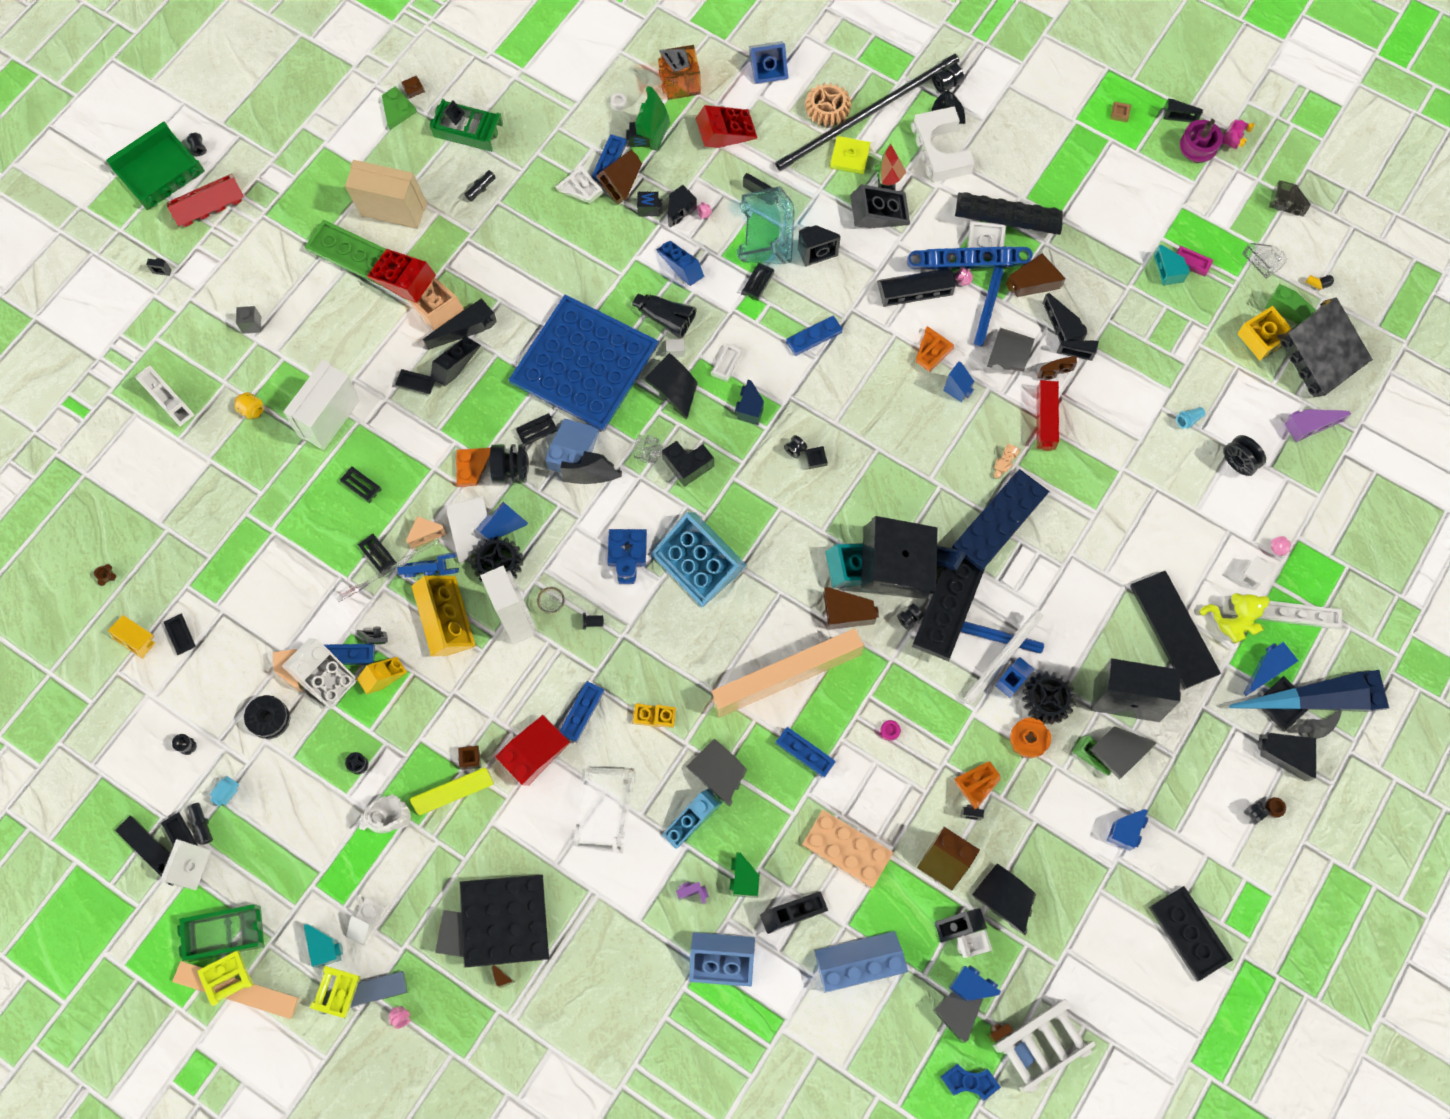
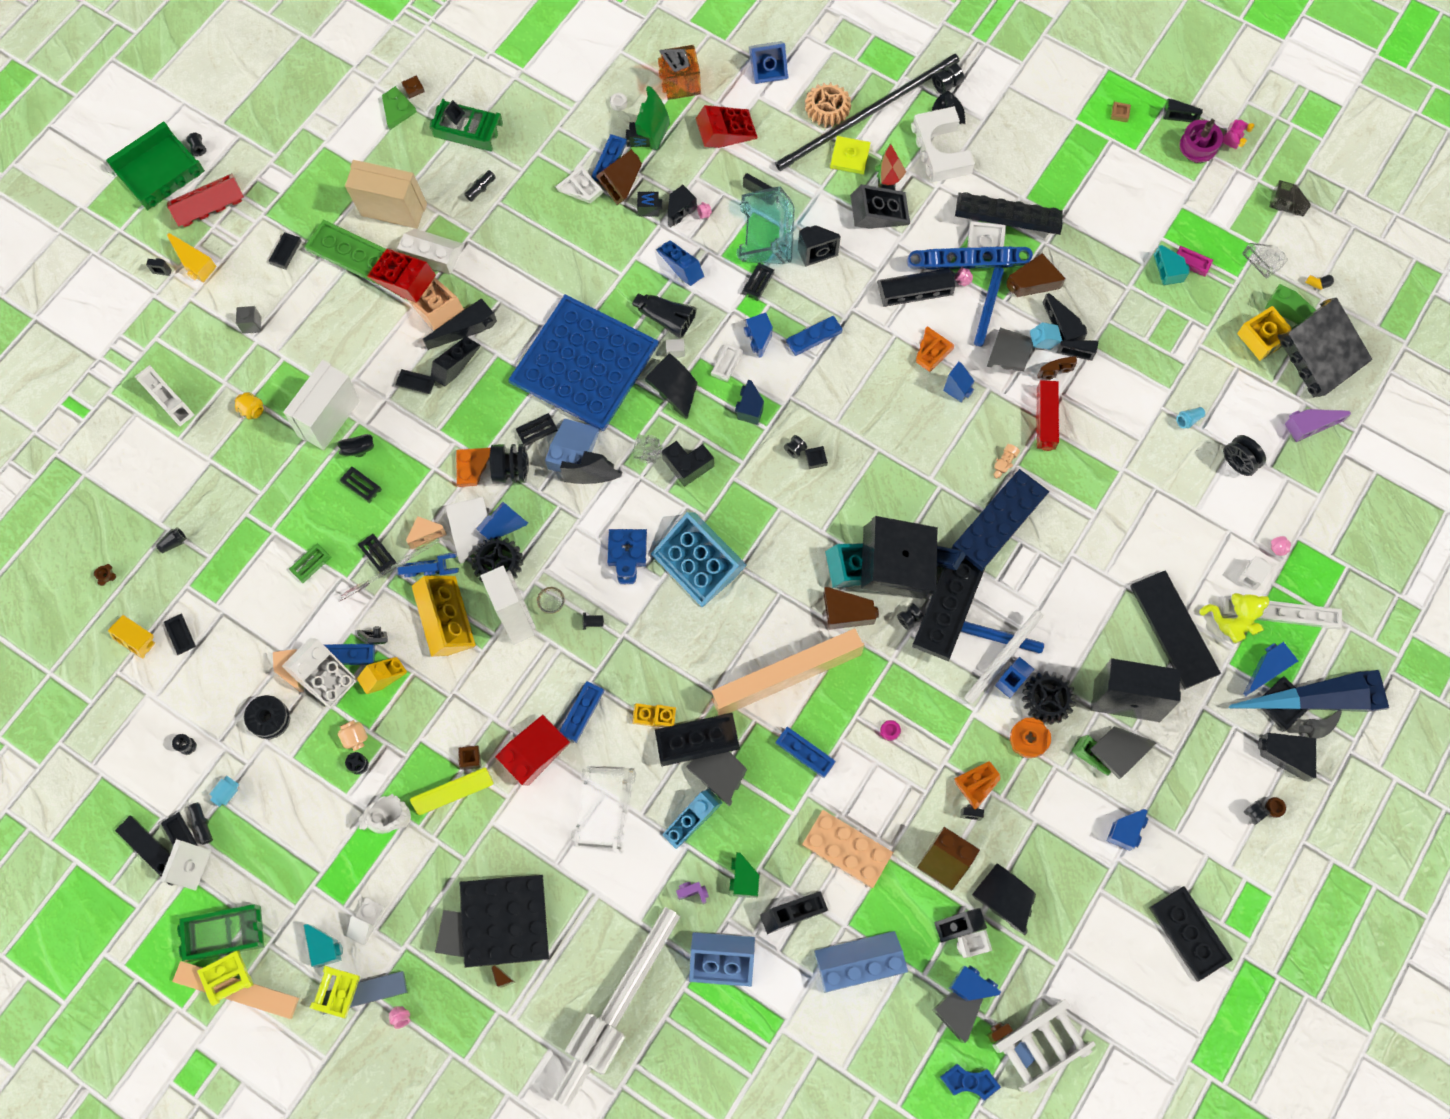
none -> black cone [156,527,187,553]
none -> yellow slope [167,233,217,283]
none -> black tile [269,232,302,270]
none -> bright green tile [289,543,332,583]
none -> black piece [337,434,374,457]
none -> light nougat head [338,720,368,751]
none -> white slope [397,229,464,275]
none -> white axle [552,907,680,1109]
none -> black plate [655,713,740,767]
none -> blue slope [744,312,773,358]
none -> medium azure brick [1030,322,1062,350]

